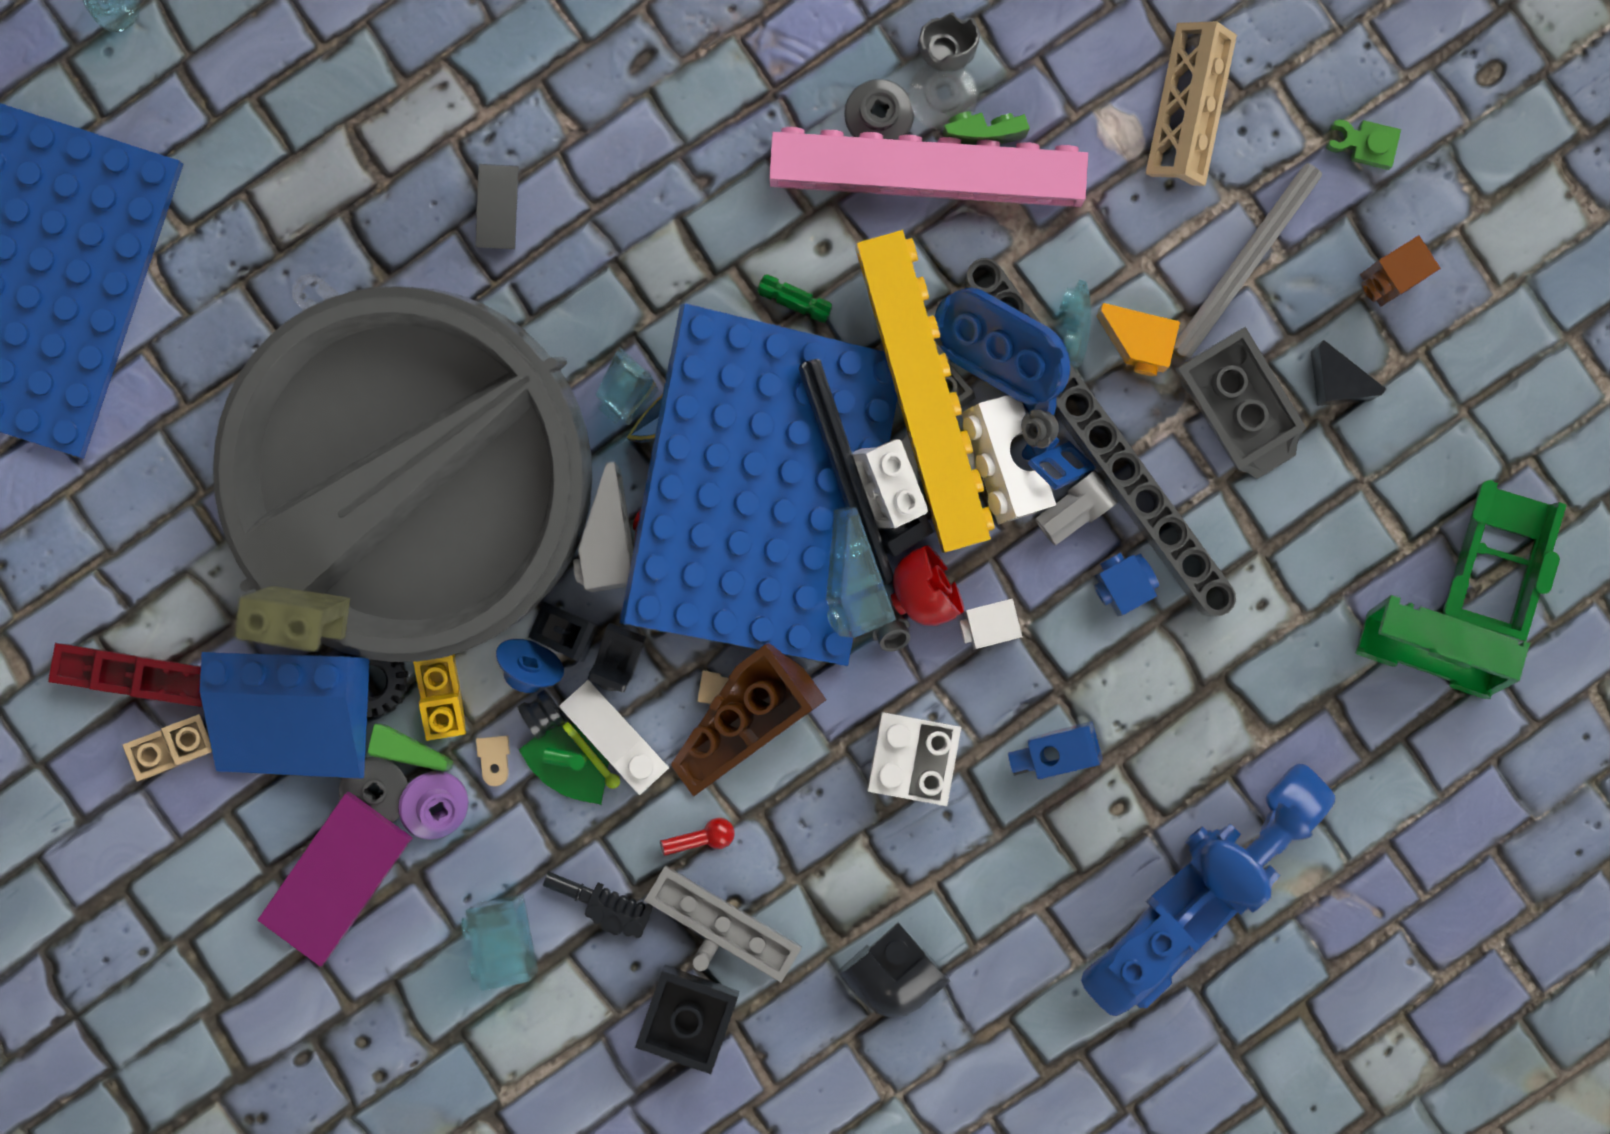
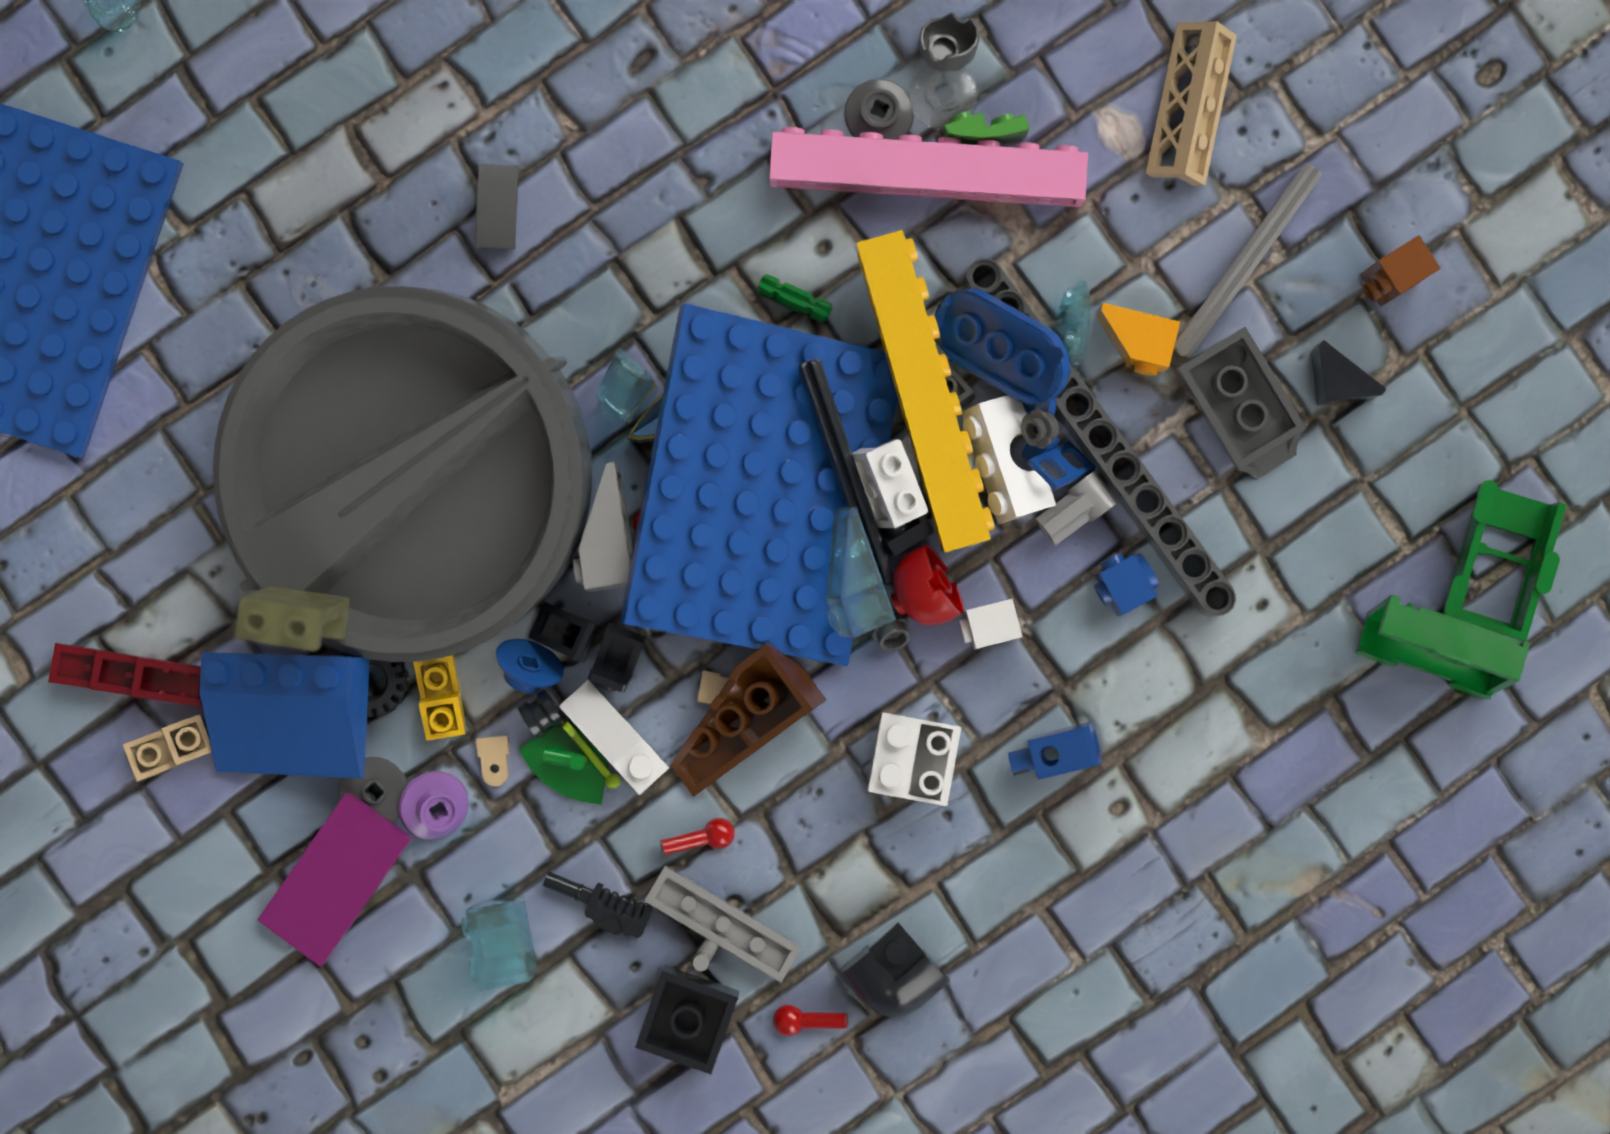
bright green slope [368,723,453,771] -> none
blue piece [1081,764,1335,1017] -> none
bright green plate [1326,120,1401,170] -> none
none -> red bar [773,1004,848,1036]

